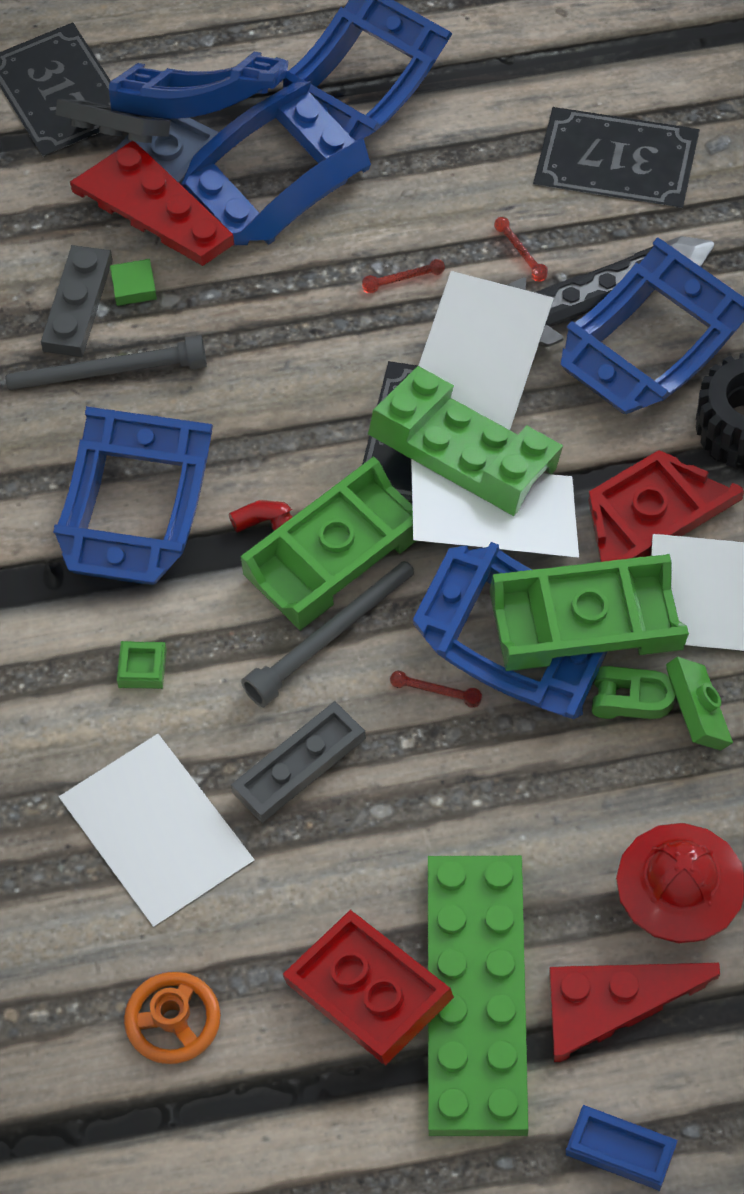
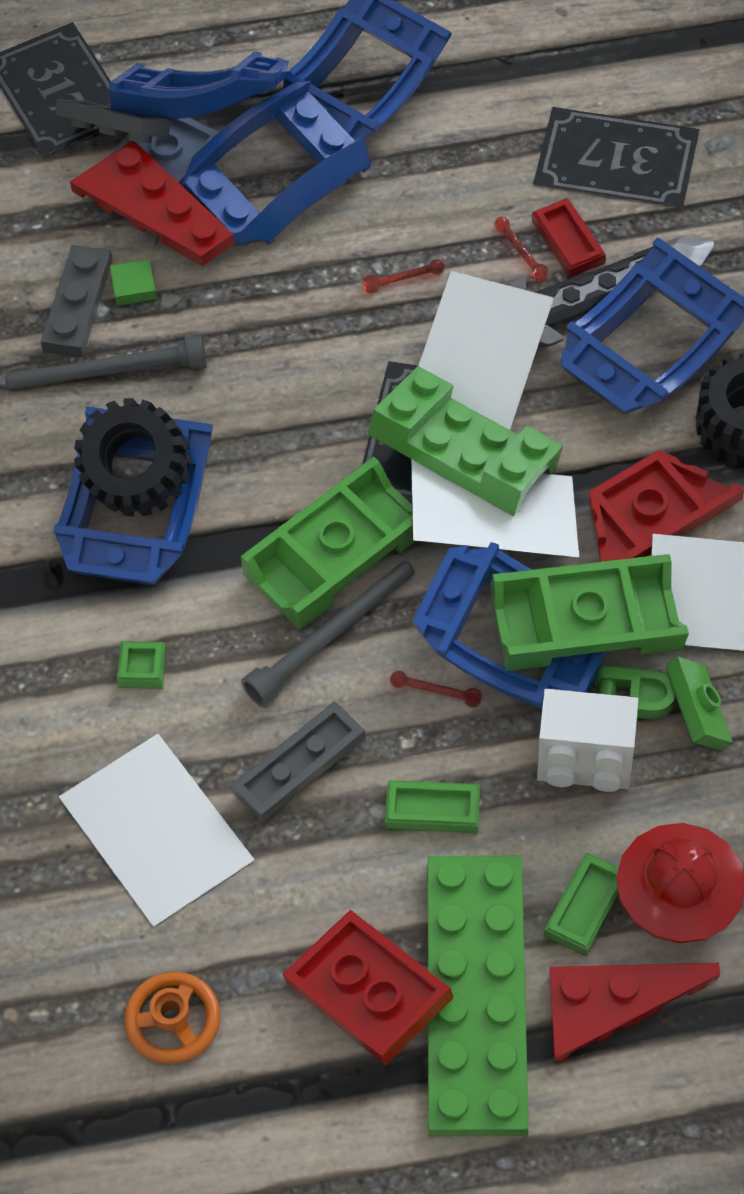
red arm [229,500,292,533] -> none
blue tile [565,1105,678,1191] -> none
none -> black tyre [74,398,192,517]
none -> bright green tile [385,780,480,833]
none -> red tile [532,198,606,278]
none -> white brick [537,689,639,792]
none -> bright green tile [544,852,619,957]

